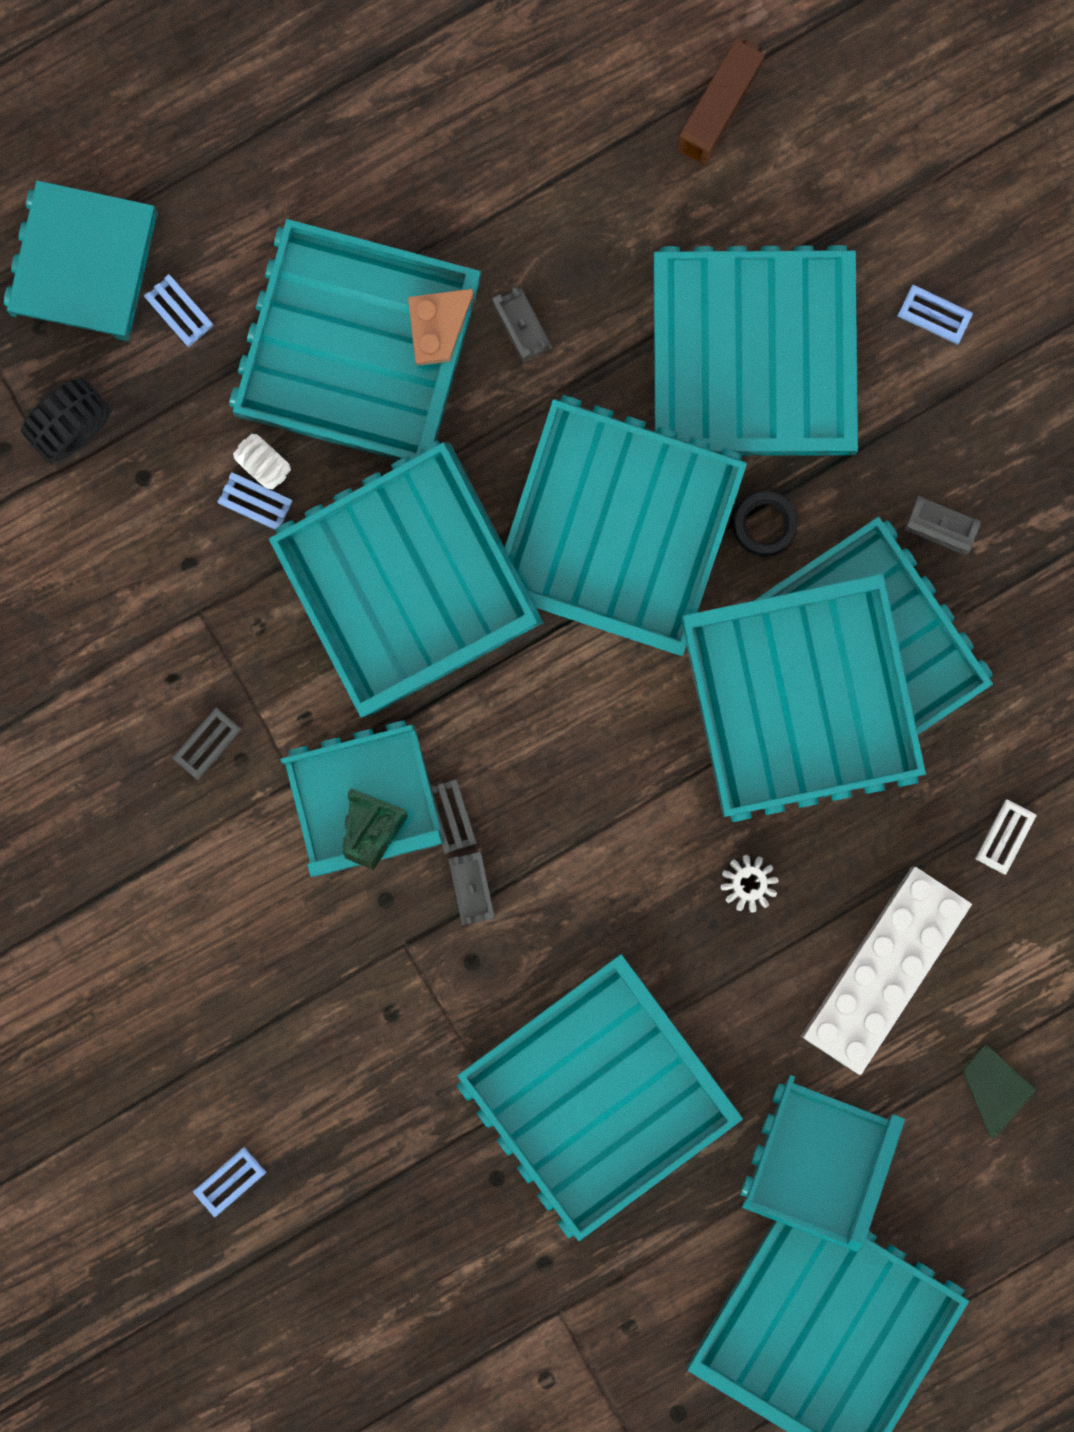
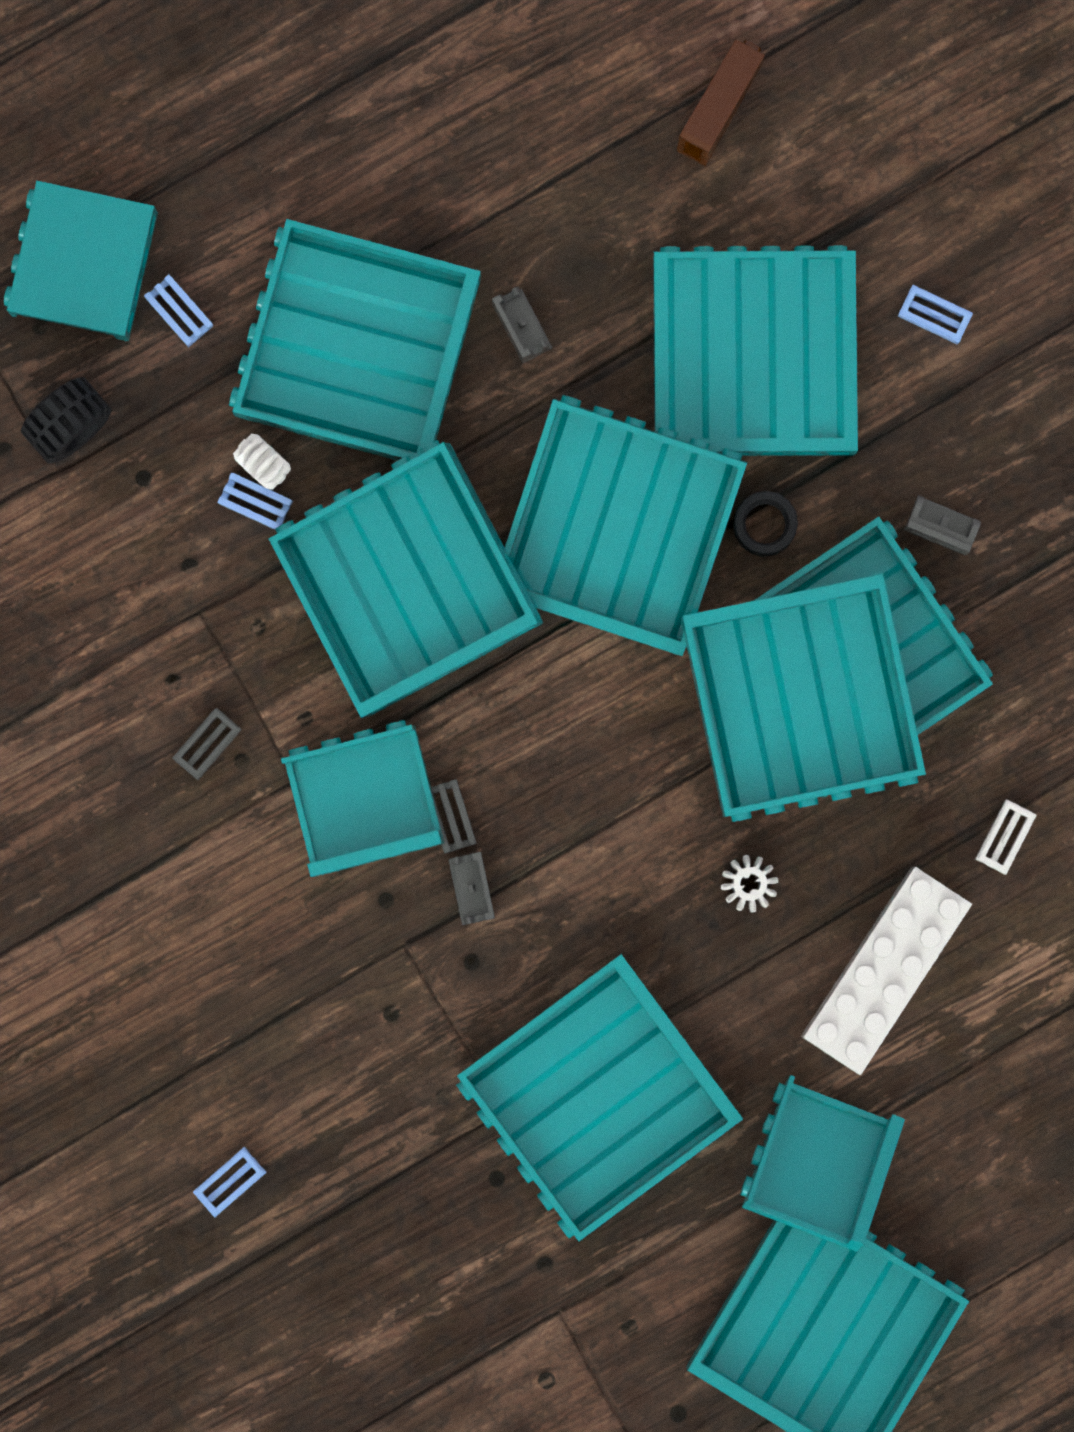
clear green wing [342,788,408,870] -> none
nougat wing [408,289,474,366] -> none
clear green wing [962,1044,1037,1139] -> none

